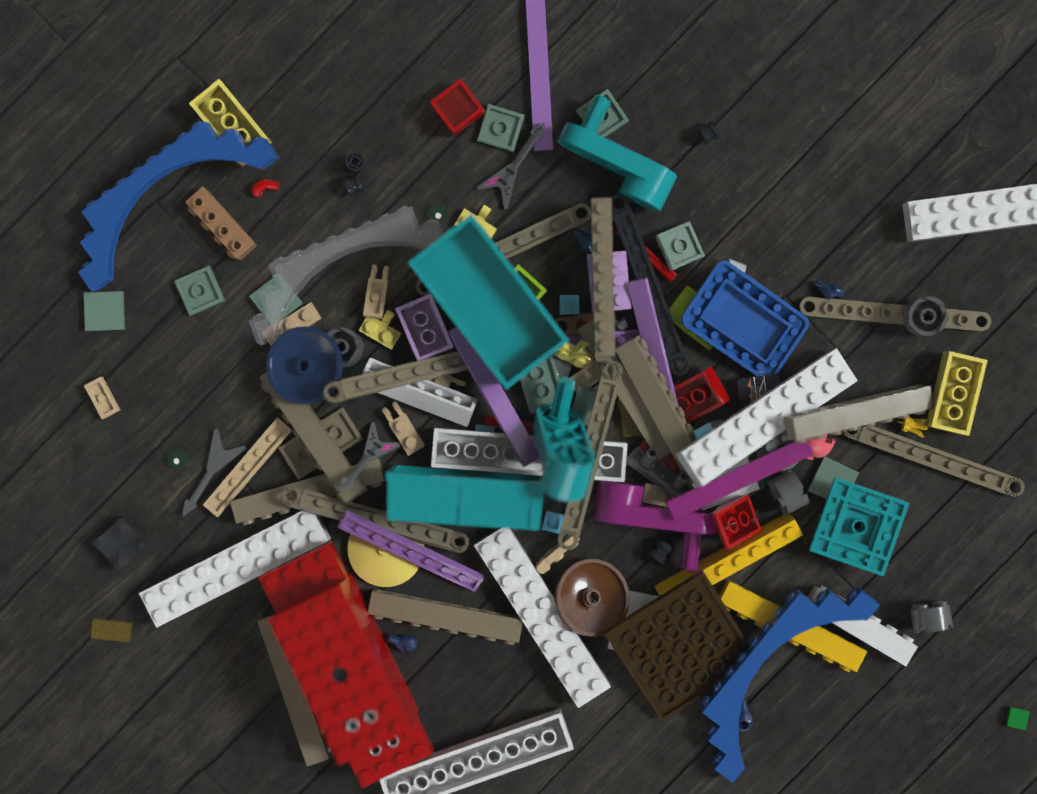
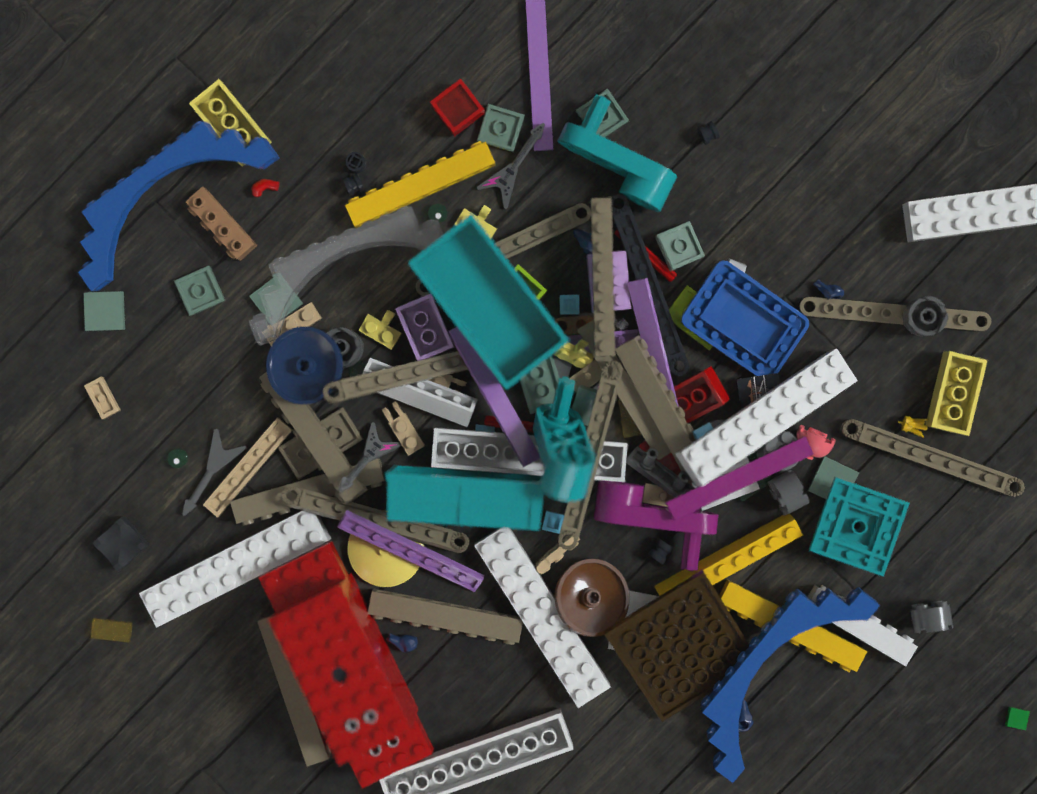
tan hinge [363,265,389,319] -> none
red slope [712,495,762,551] -> none
brick [784,384,933,443] -> none
none -> yellow brick [345,141,496,228]

